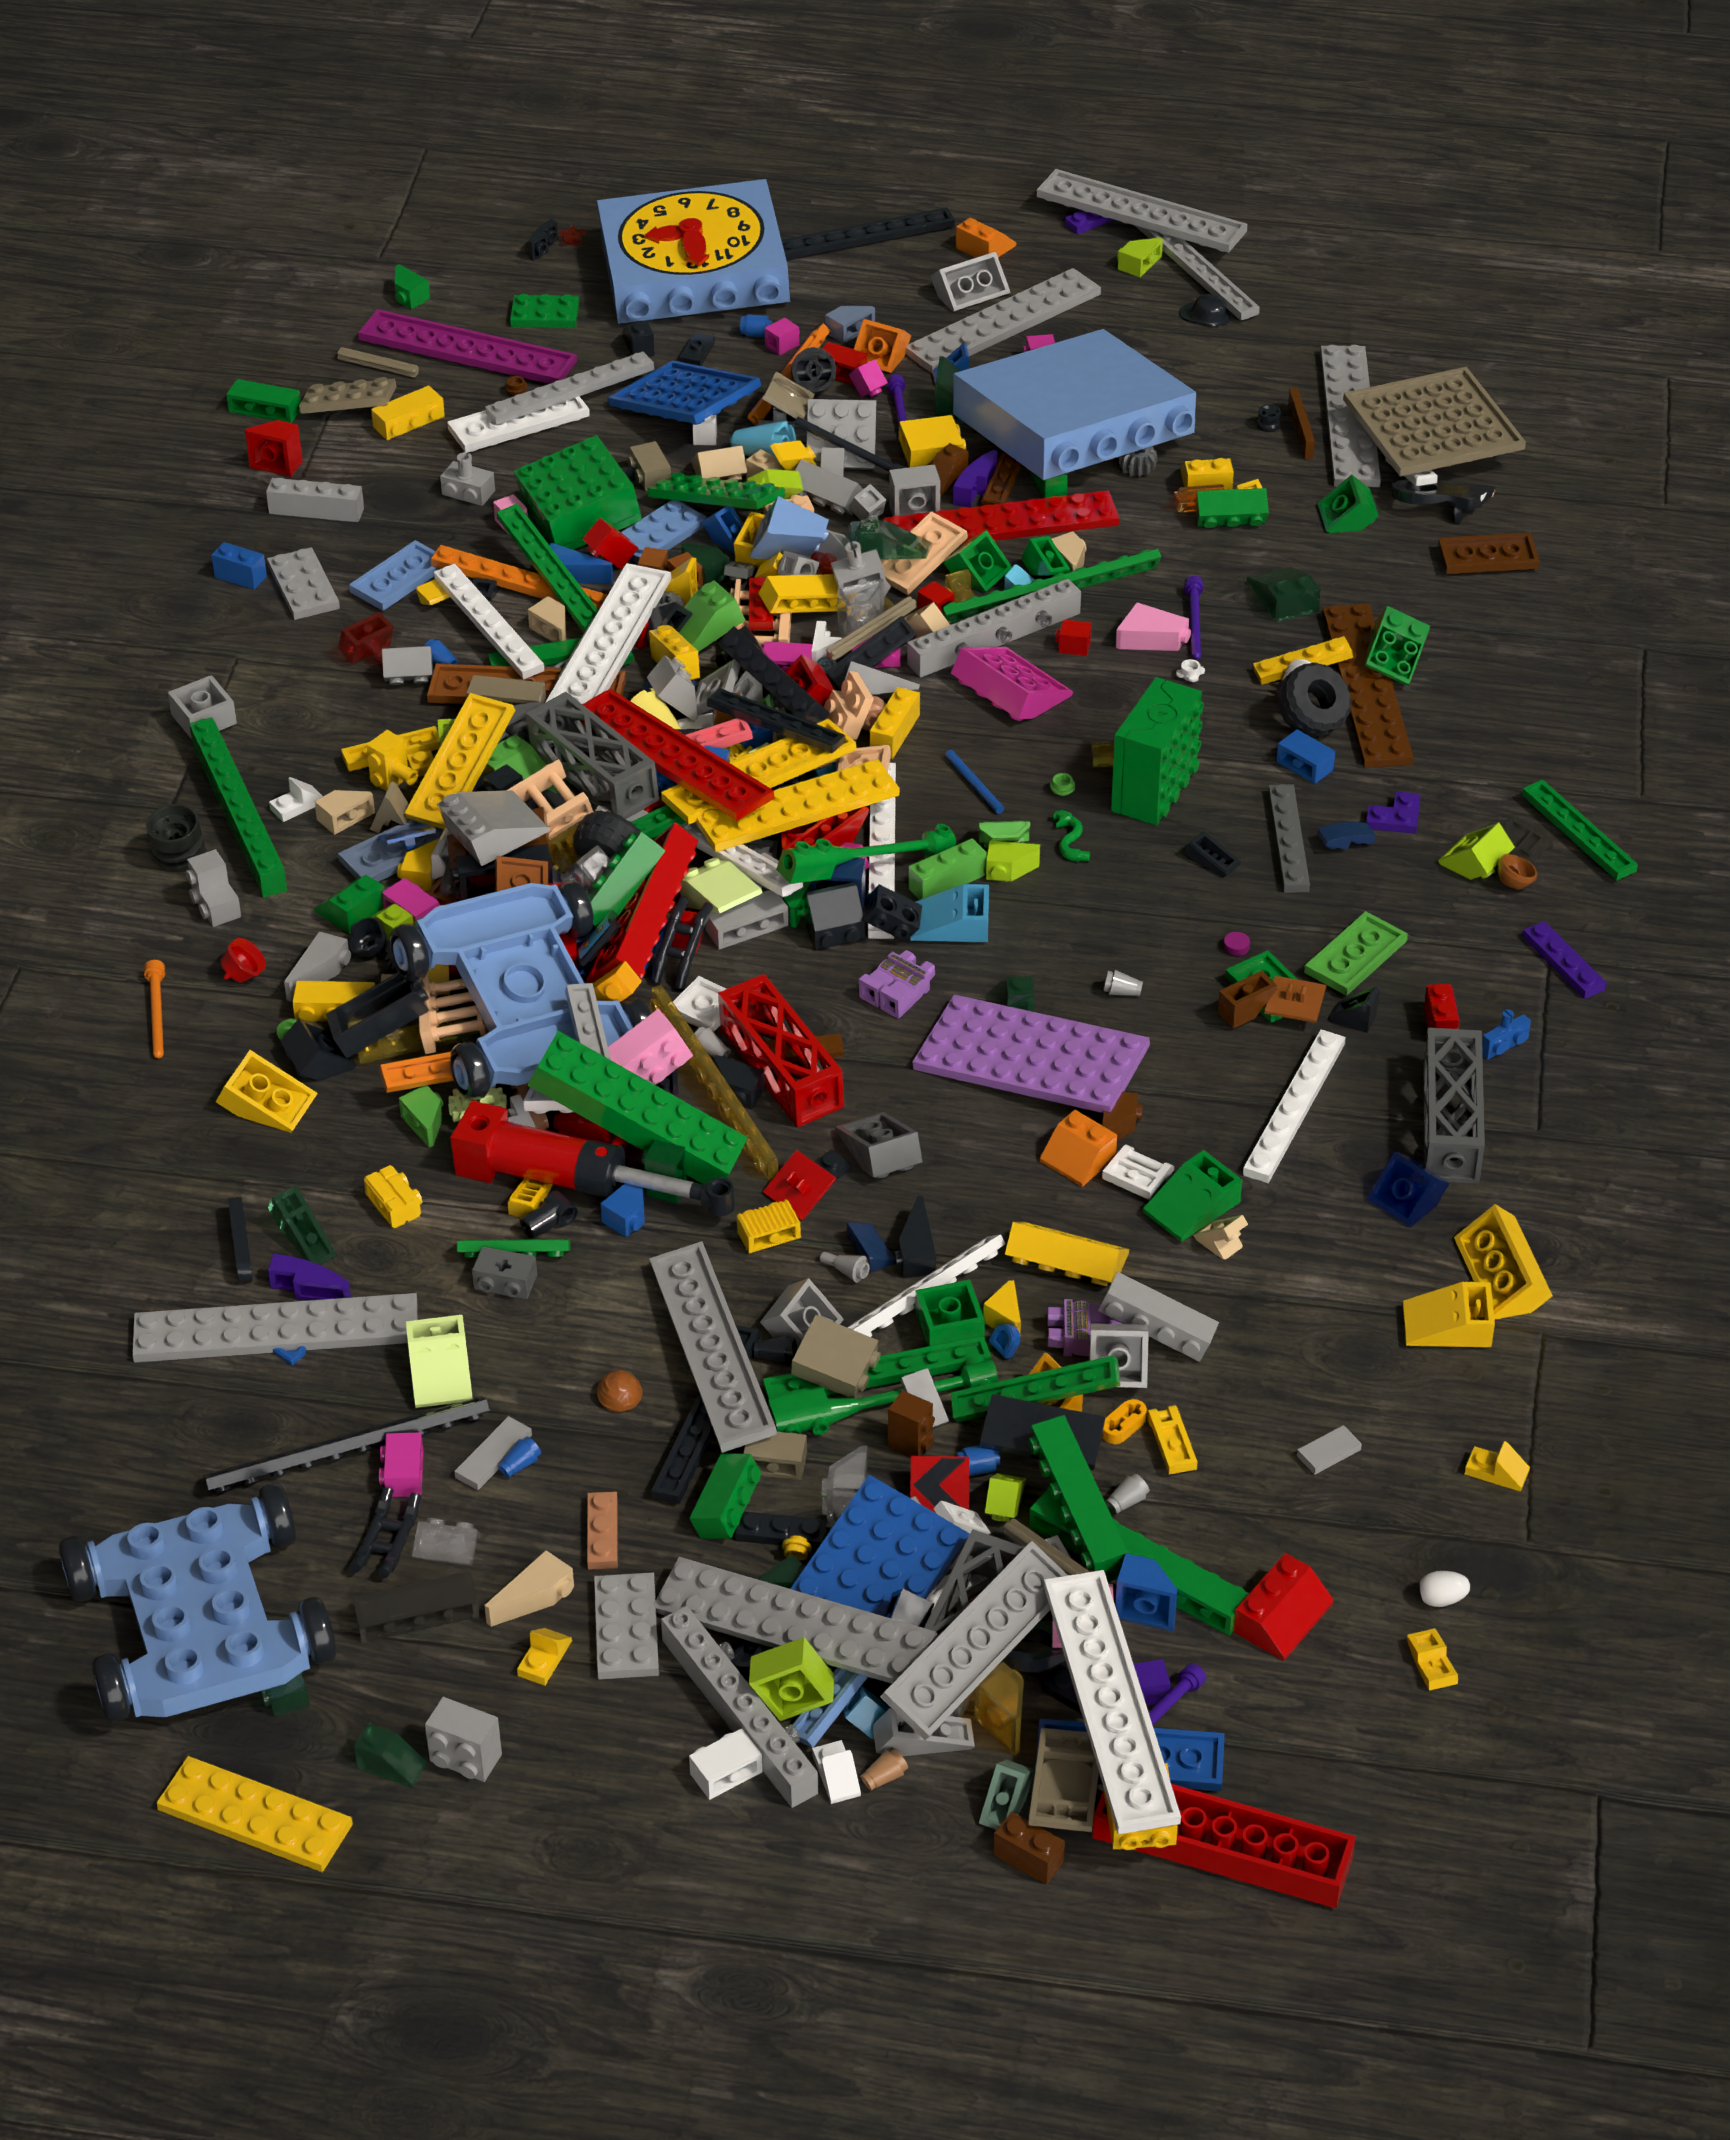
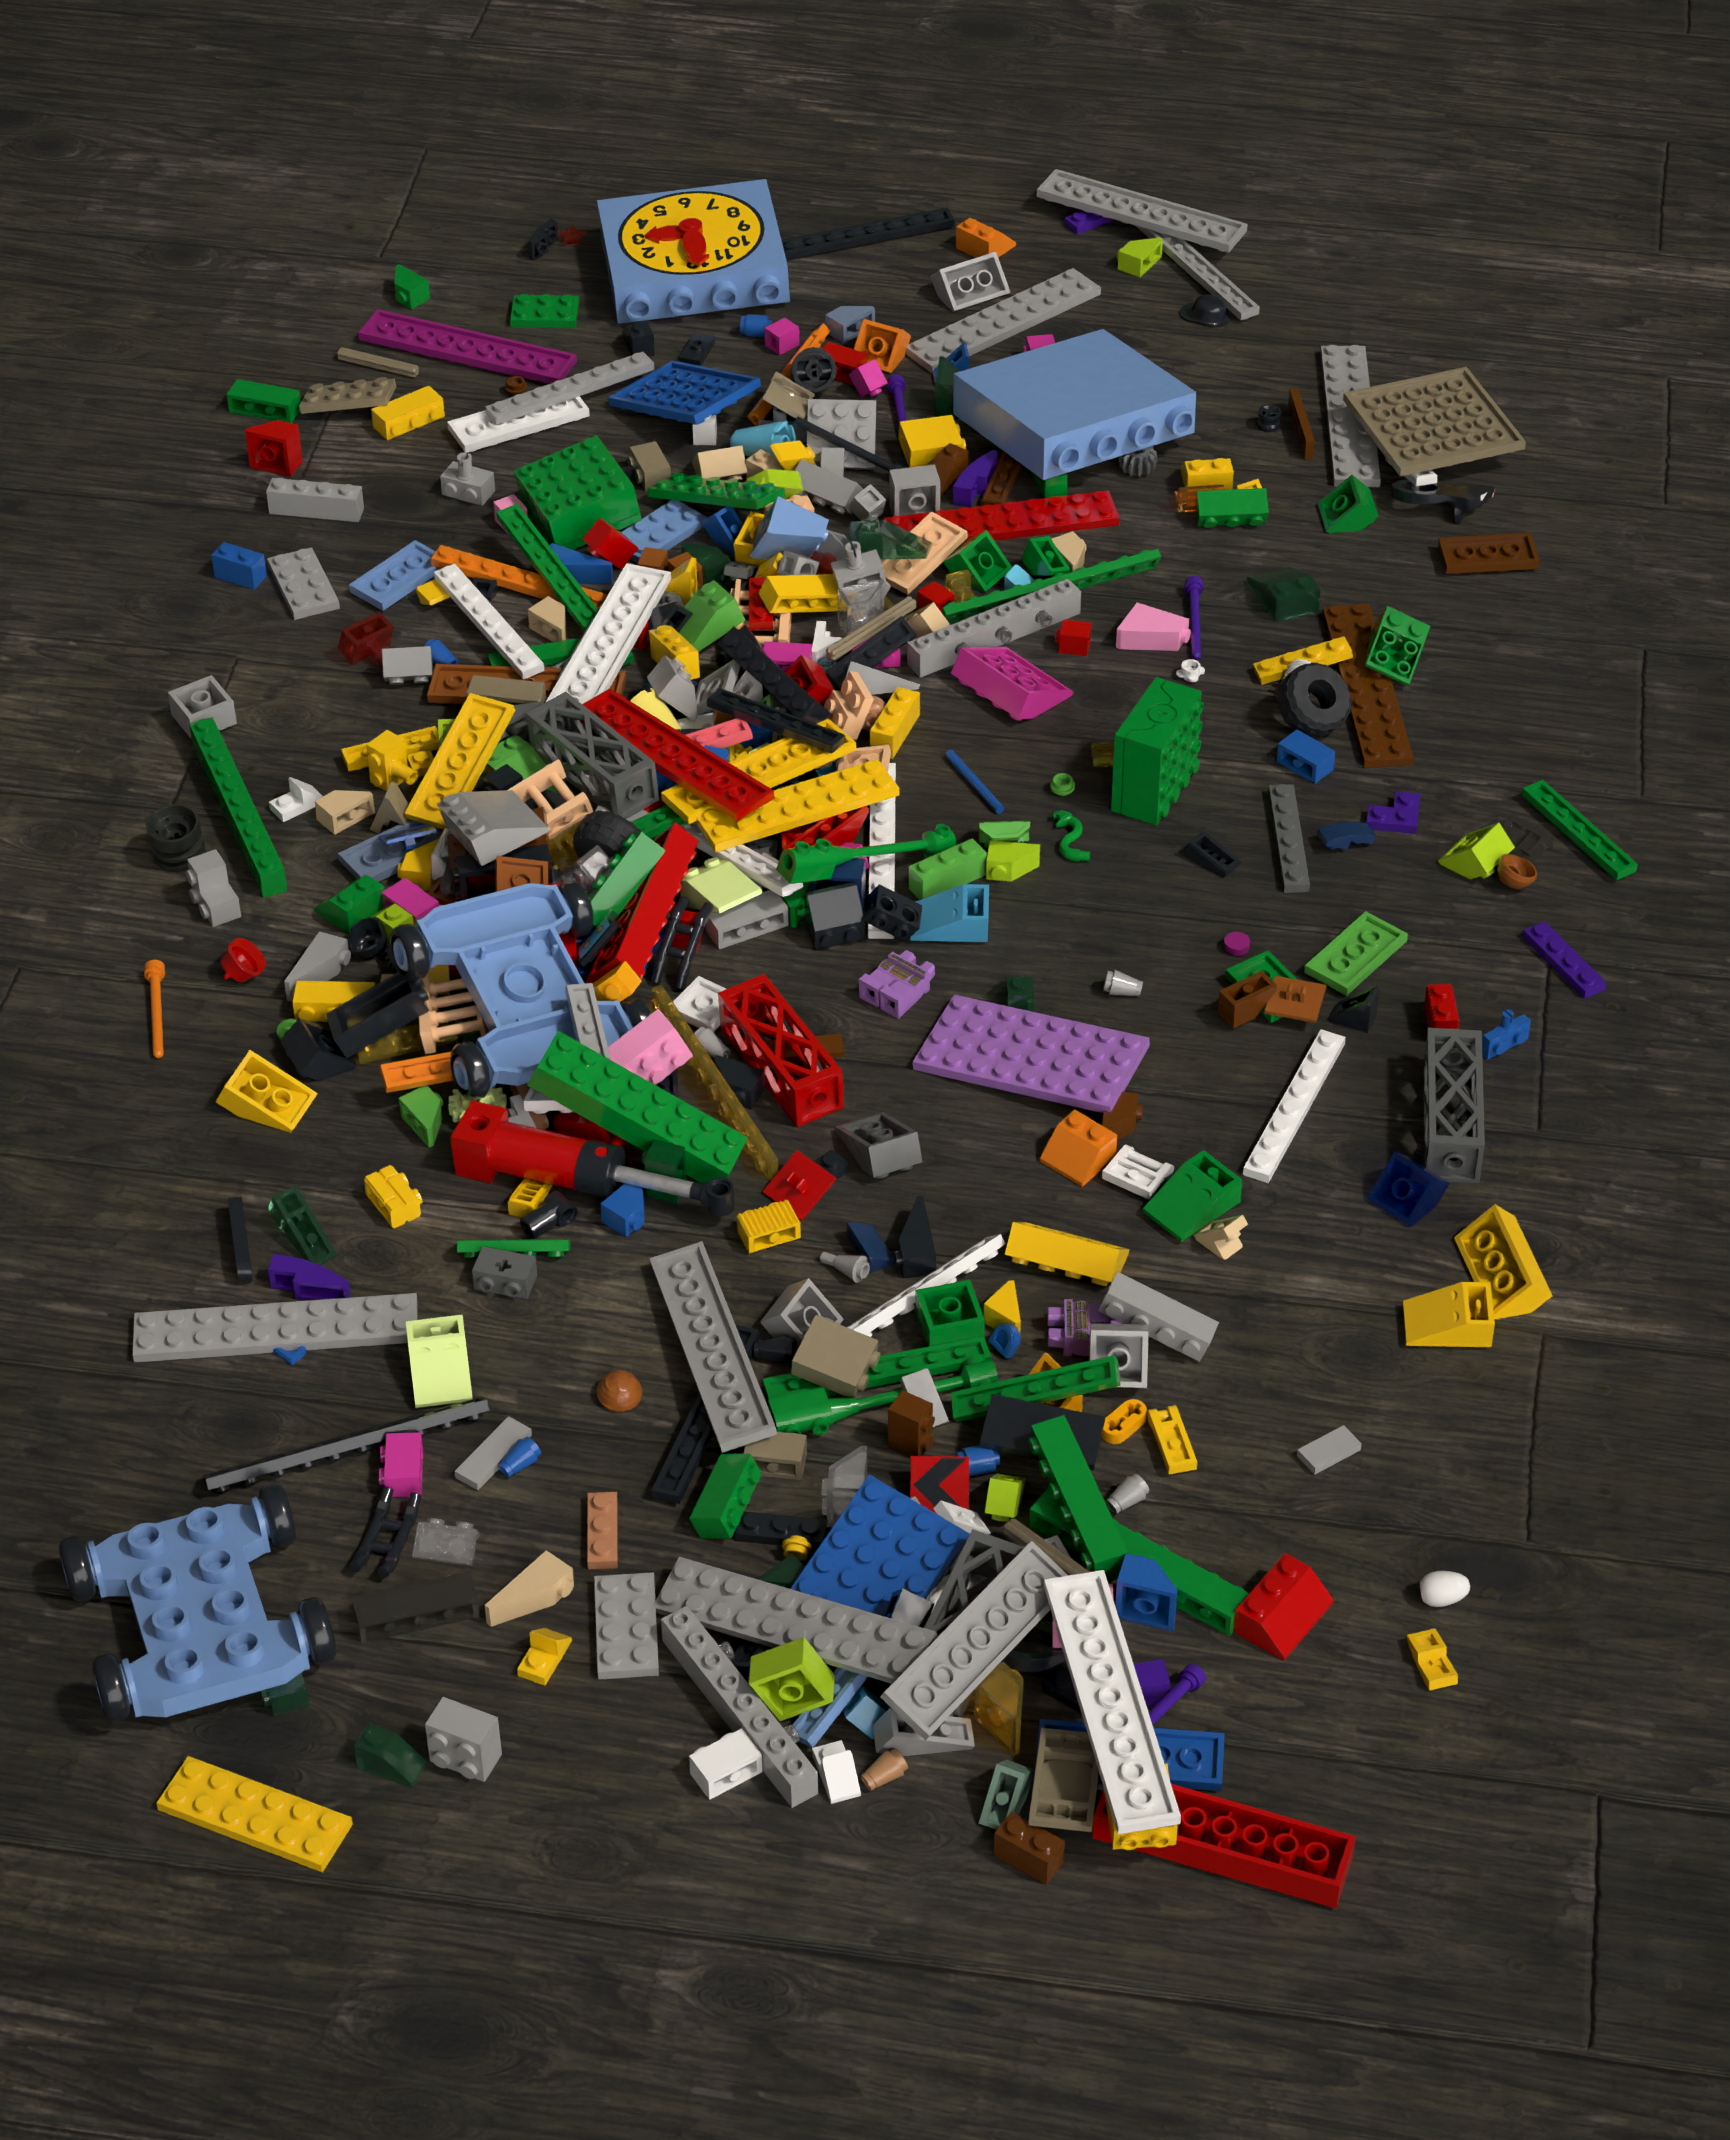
yellow slope [1465,1441,1530,1492] -> none

